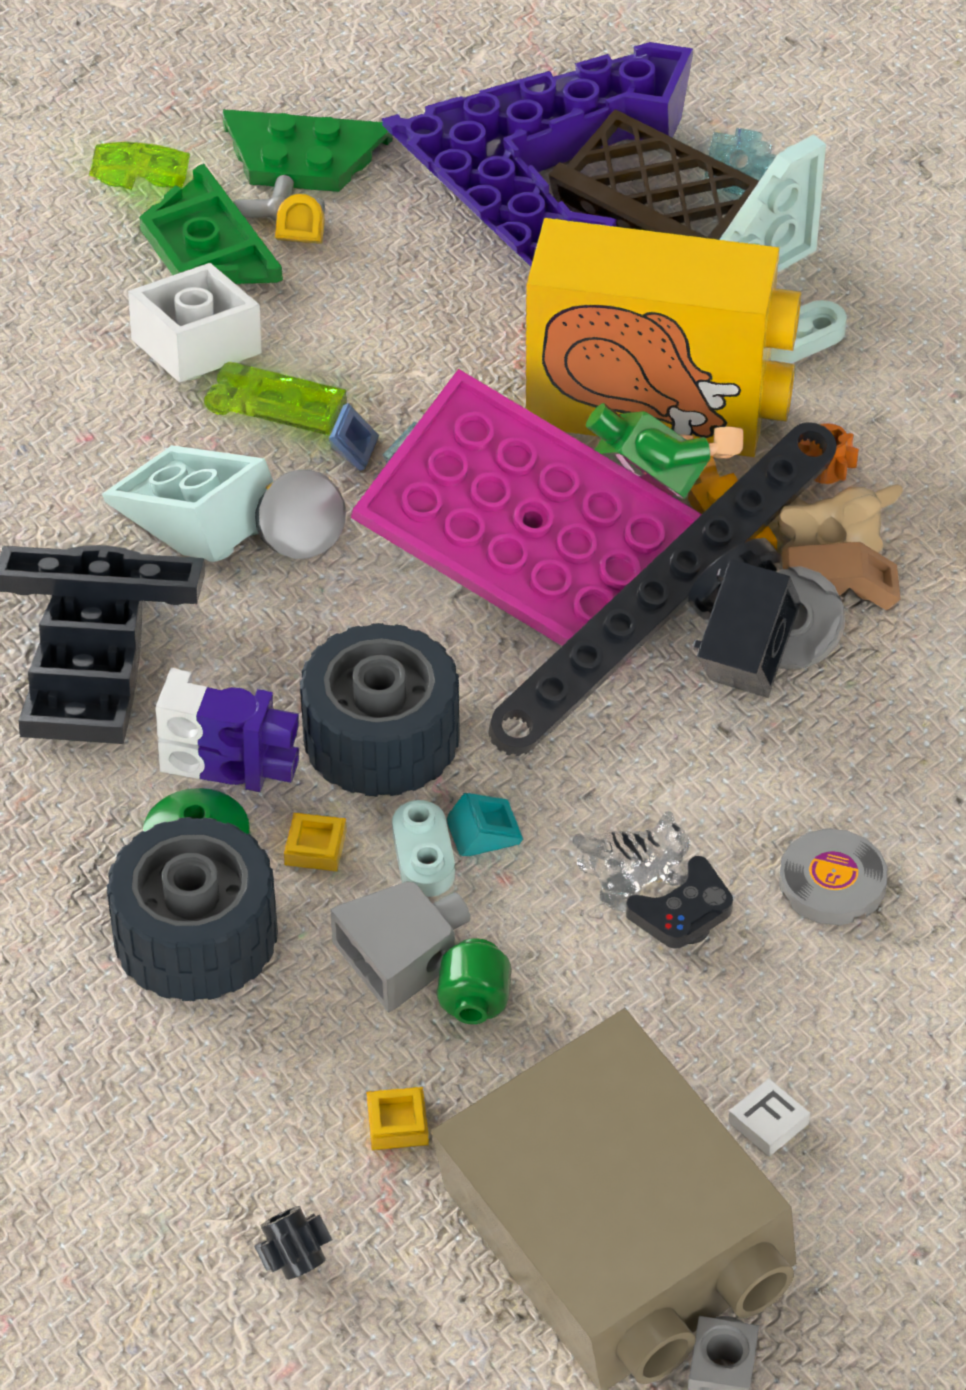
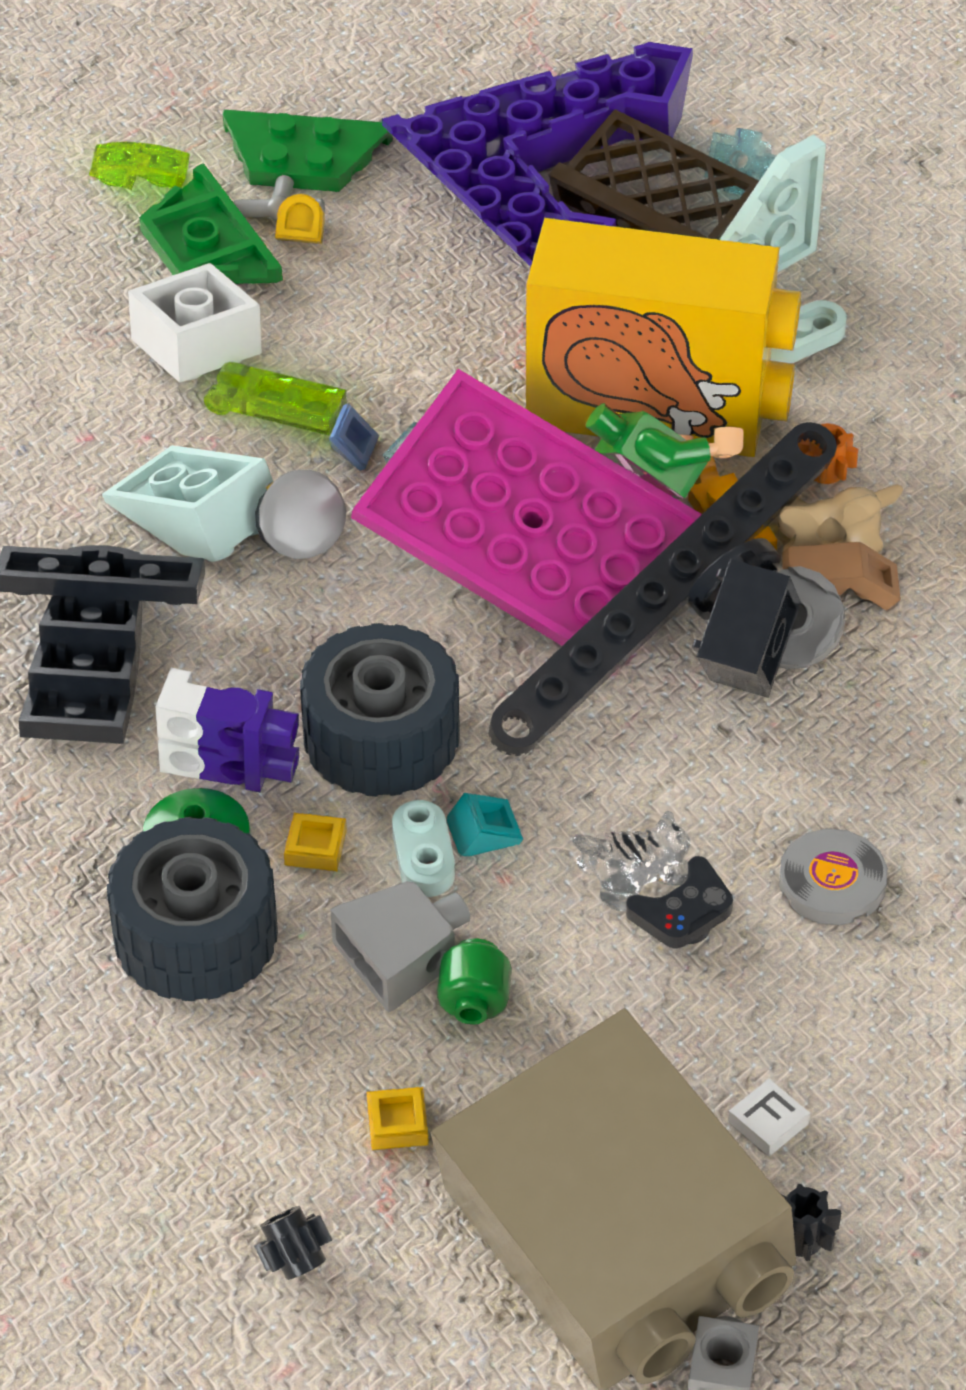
none -> black gear [781,1184,842,1261]

